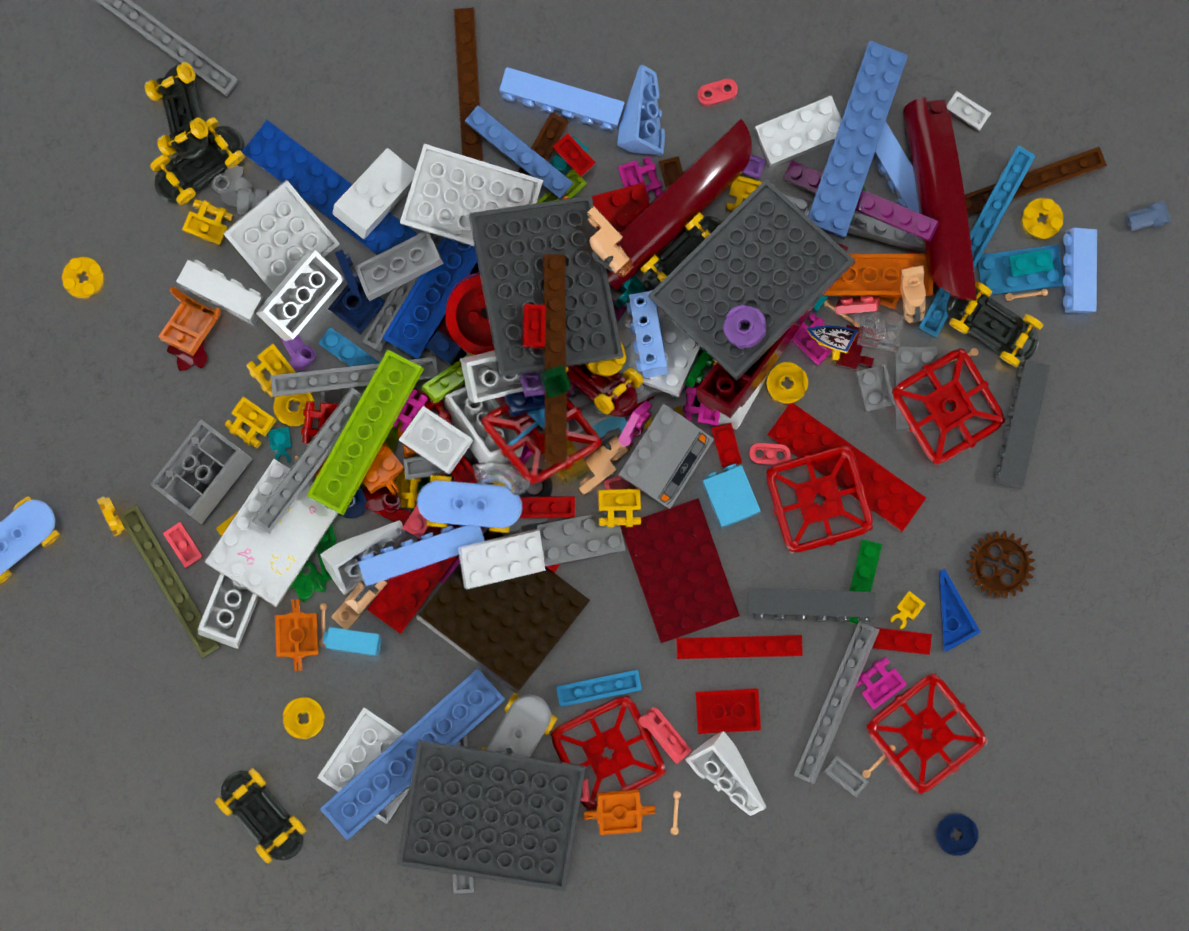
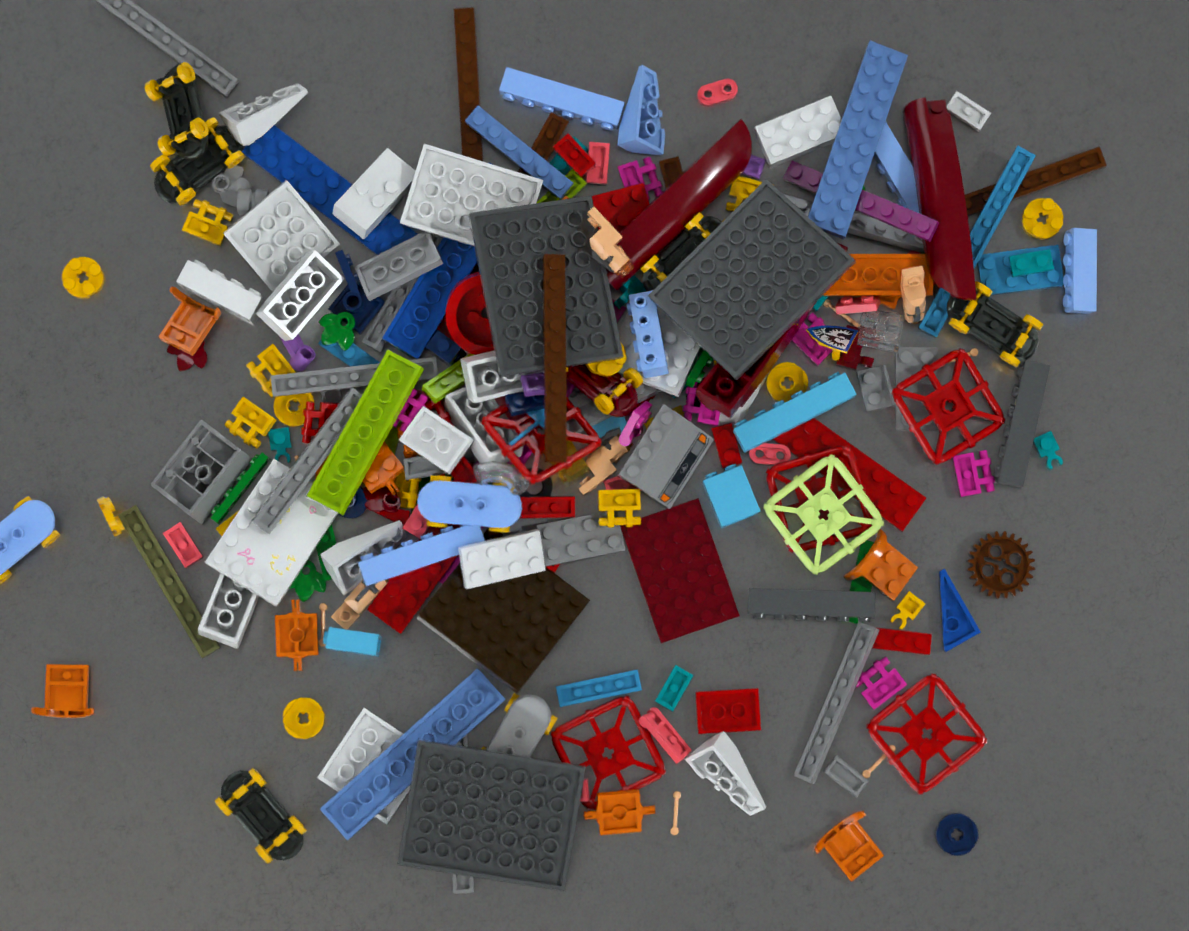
red plate [523,304,545,348] -> none
dark green panel [540,365,571,399] -> none
red plate [676,635,803,659] -> none
medium lavender plate [724,305,766,349] -> none
light nougat hinge [1005,289,1048,302] -> none
sand blue piece [1126,202,1171,231] -> none
none -> orange piece [31,664,94,718]
none -> green plate [211,452,271,525]
none -> white wedge [219,84,308,146]
none -> green plate [319,312,355,351]
none -> coral plate [586,142,610,185]
none -> teal plate [655,665,694,712]
none -> medium azure brick [733,372,857,453]
none -> yellowish green plate [763,454,884,575]
none -> orange piece [814,811,884,882]
none -> orange piece [844,529,918,601]
none -> dark pink plate [952,450,995,498]
none -> teal plate [1033,431,1063,470]

